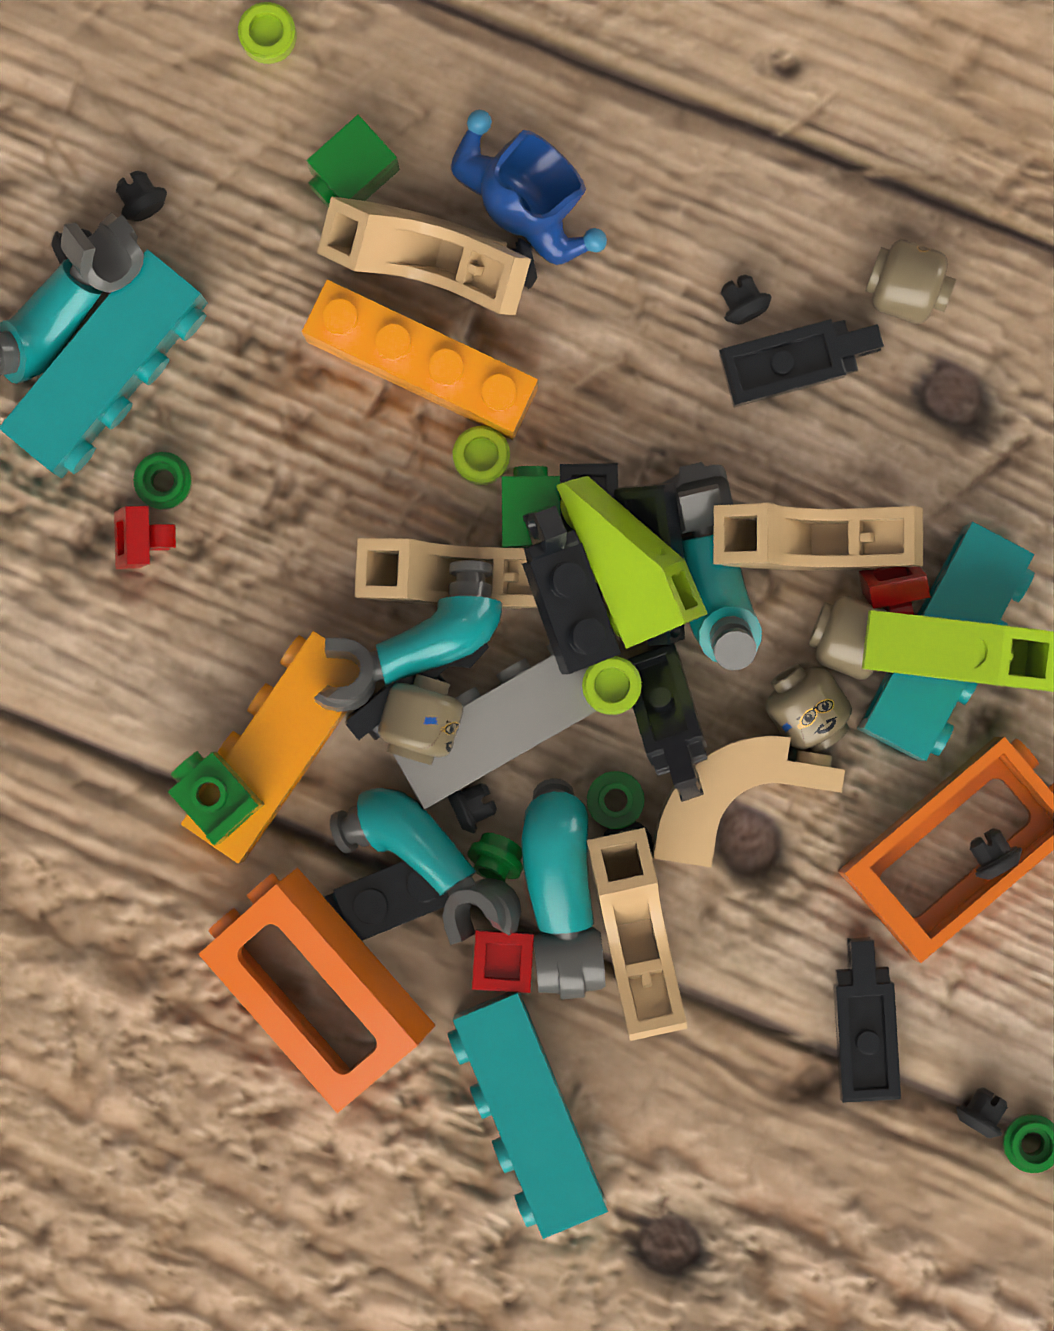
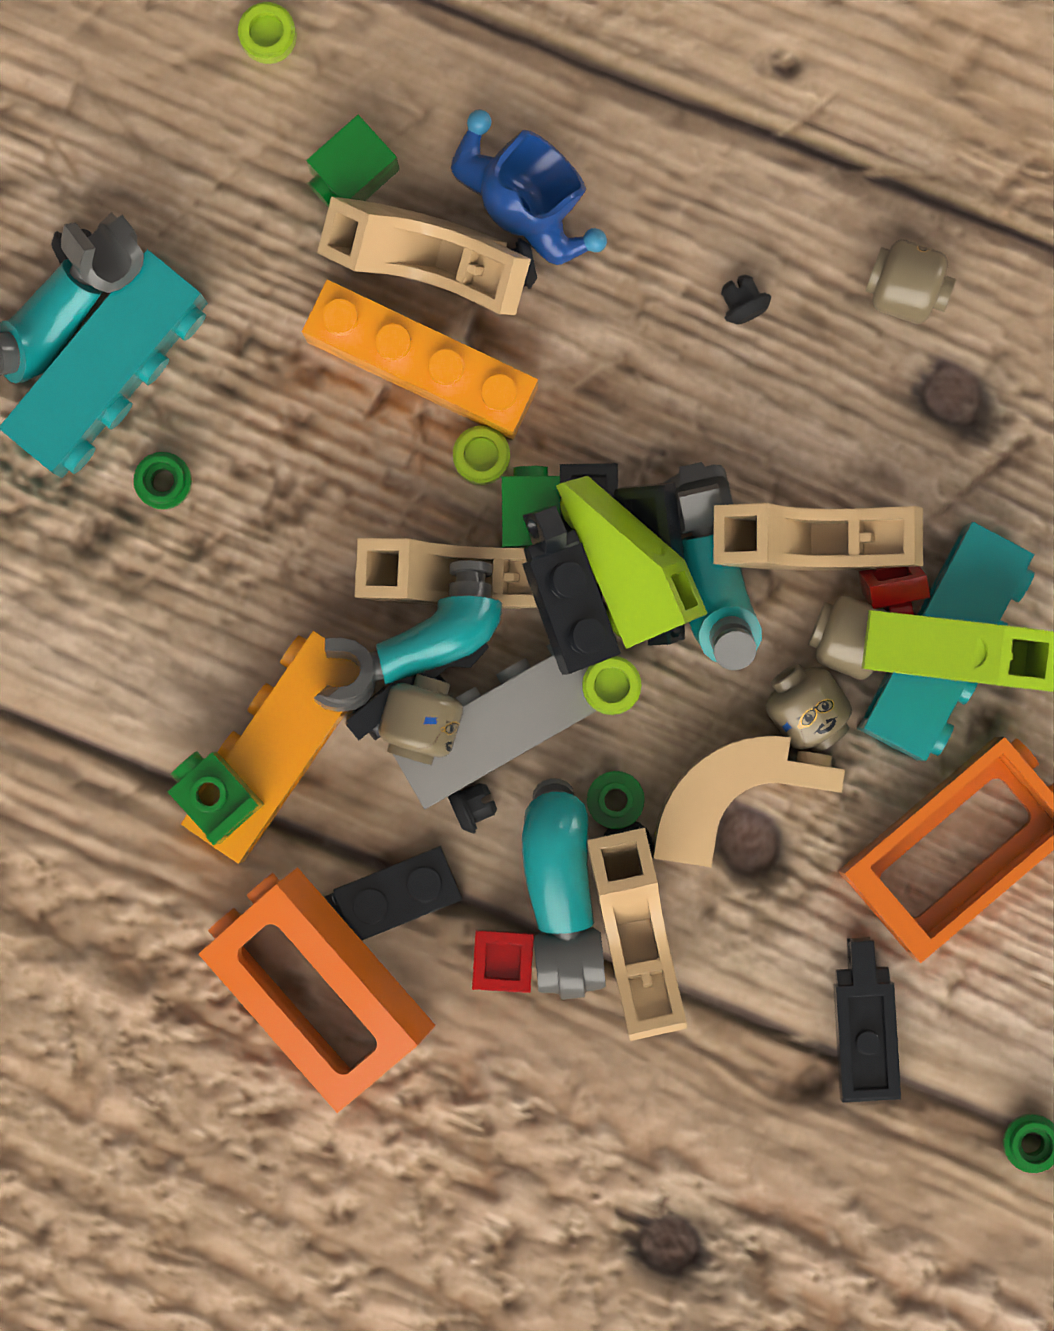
red tile [114,506,176,569] -> none
black piece [116,171,167,222] -> none
piece [330,788,522,945] -> none
teal brick [447,992,608,1239] -> none
green plate [467,832,524,882] -> none
black hinge [626,643,708,802] -> none
black hinge [719,319,884,408] -> none
black piece [956,1087,1008,1138] -> none
black piece [969,828,1022,880] -> none

